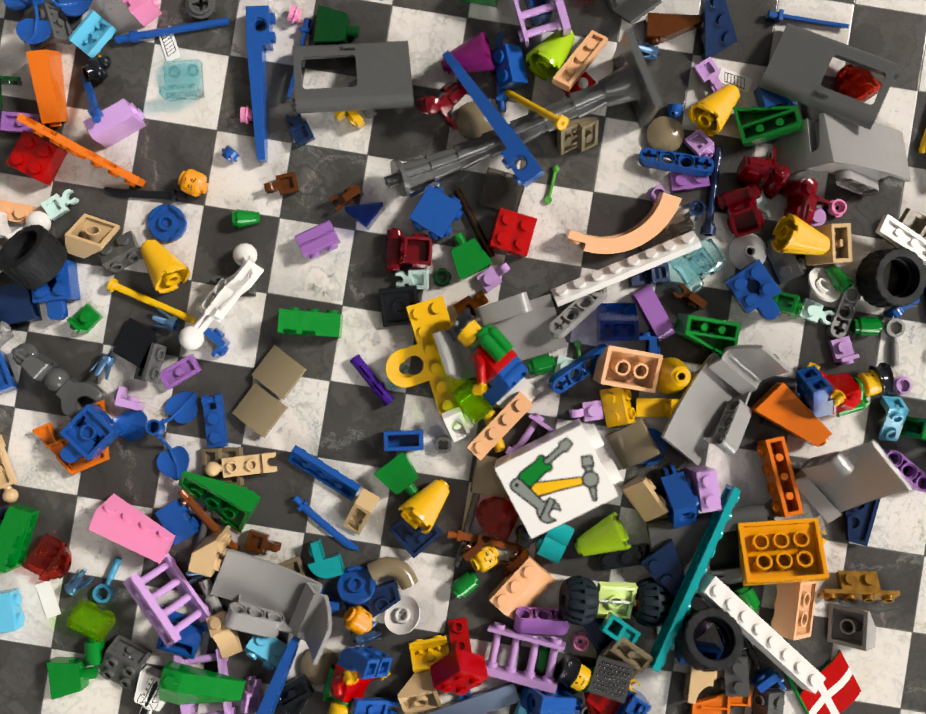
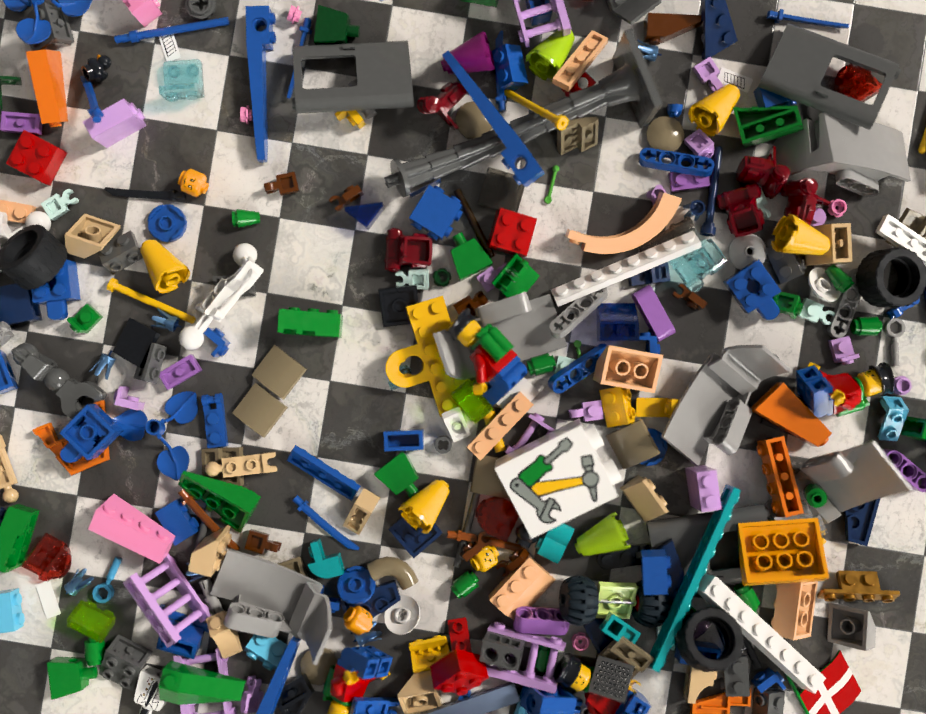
orange wing [16,113,146,188] -> none
medium azure bracket [68,10,117,58] -> none
blue plate [222,145,240,163] -> none
dark blue plate [286,110,315,147] -> none
medium lavender brick [295,220,341,260] -> none
dark purple pin [350,354,395,406] -> none
yellow cone [656,357,691,395] -> none
blue brick [660,465,699,529] -> none
green wedge [675,313,741,357] -> none
none -> dark grey brick [479,631,525,671]
none -> green hinge [491,253,540,298]
none -> blue brick [641,549,671,595]
none -> green brick [803,483,827,508]

